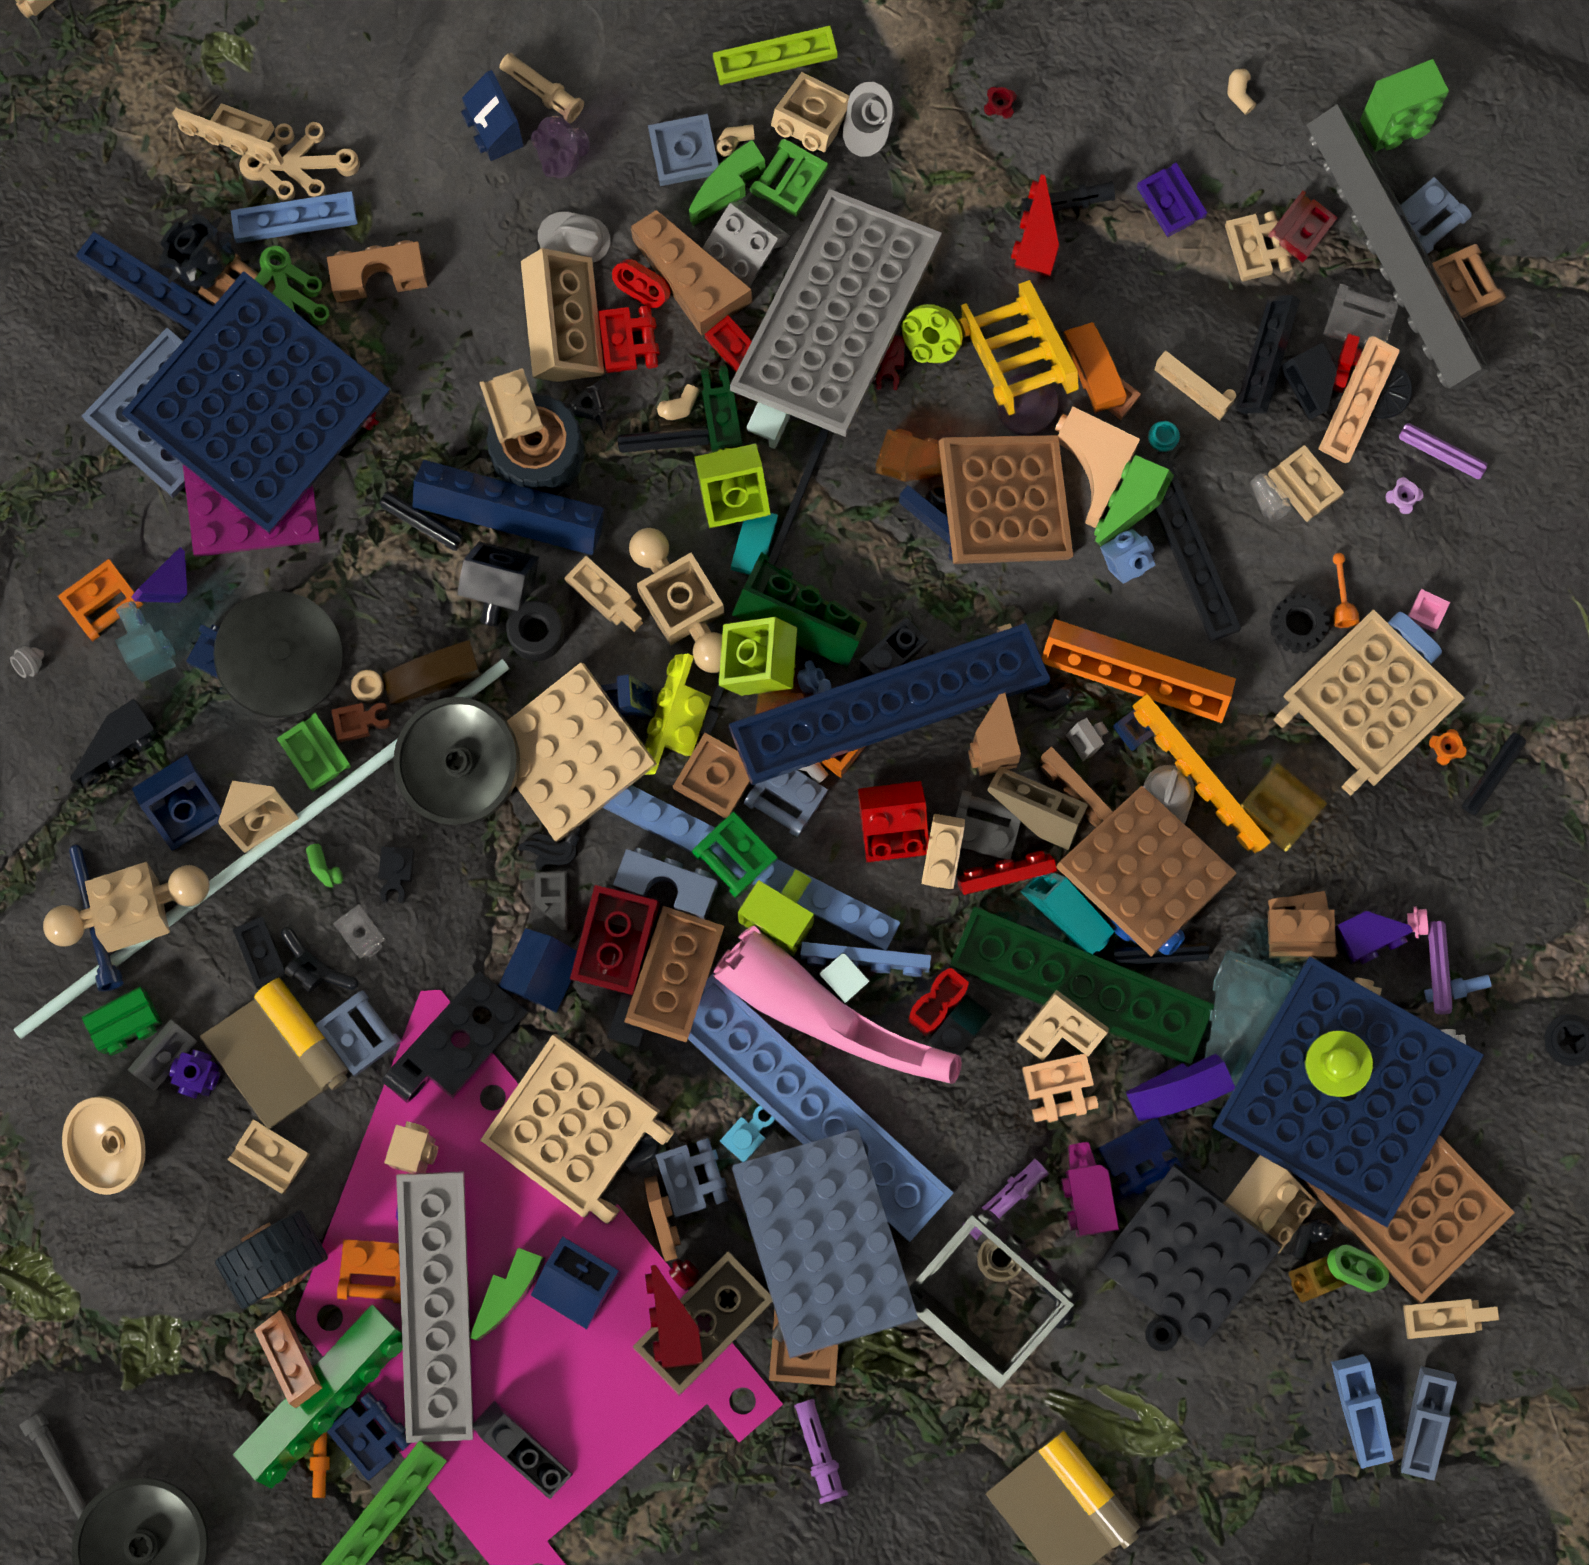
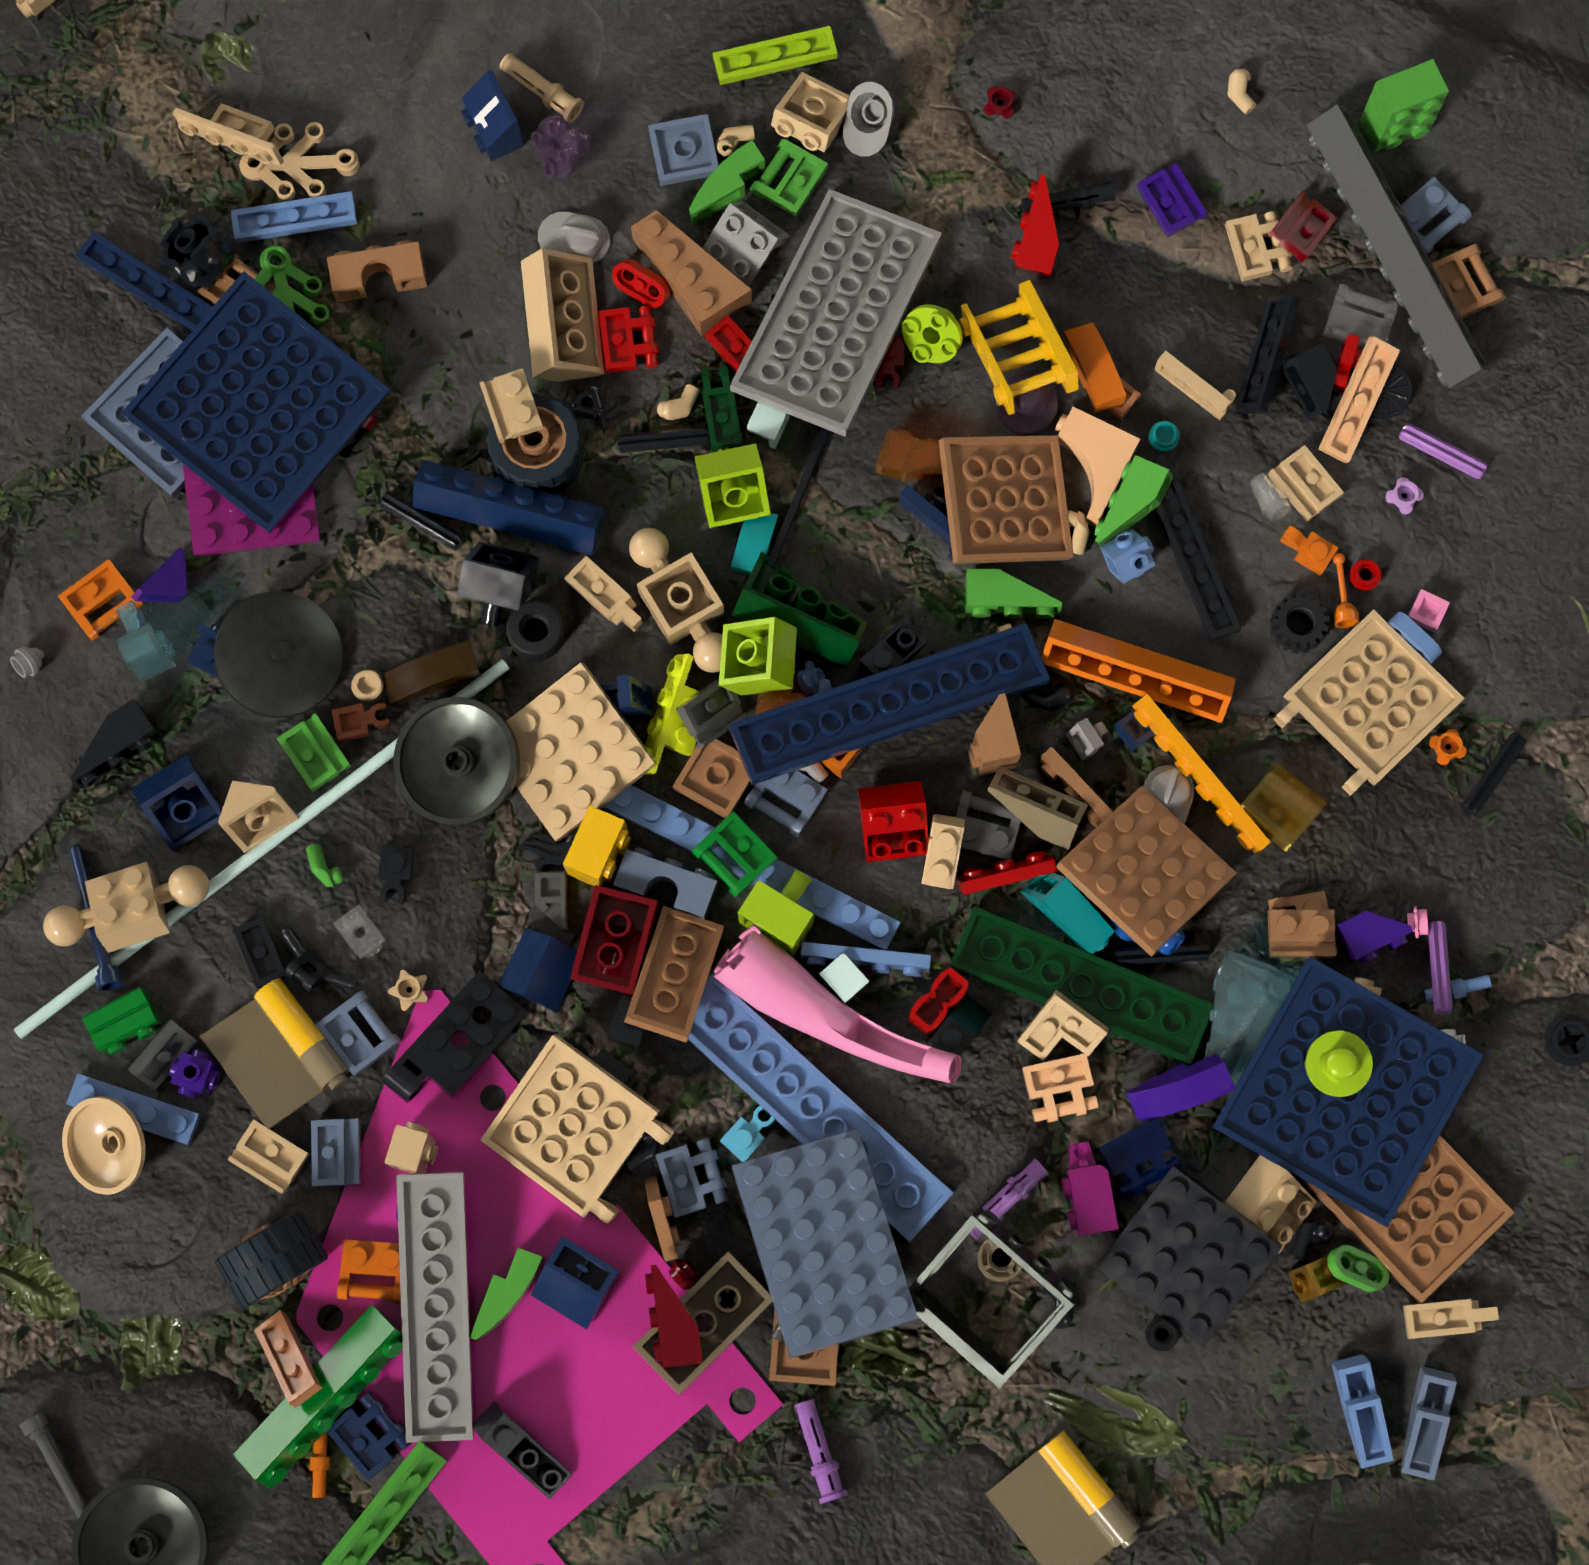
none -> medium blue plate [66,1073,201,1146]
none -> sand blue plate [311,1118,361,1187]
none -> tan plate [388,970,428,1011]
none -> yellow brick [563,805,631,887]
none -> dark grey plate [676,679,748,749]
none -> bright green slope [965,569,1062,619]
none -> tan arm [1068,510,1090,556]
none -> orange plate [1279,526,1338,576]
none -> red plate [1350,559,1382,591]

